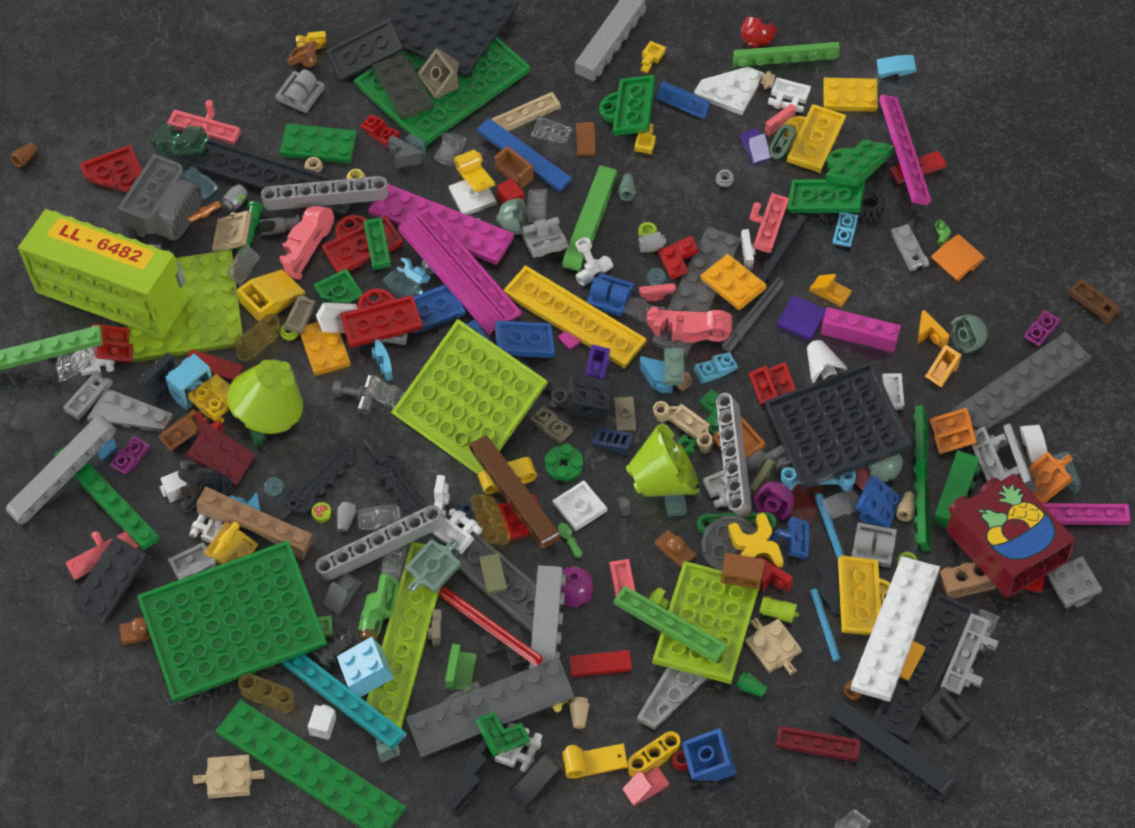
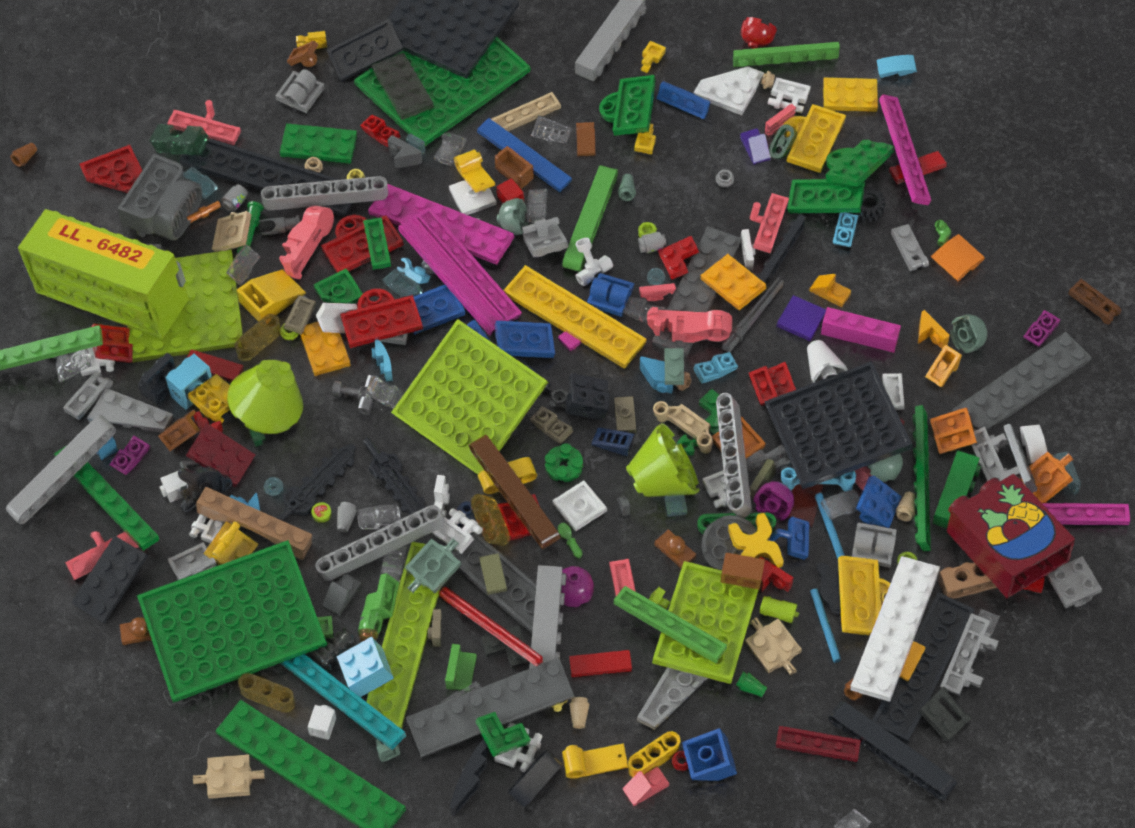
dark tan slope [417,48,459,99] -> none
dark purple slope [585,344,611,379] -> none

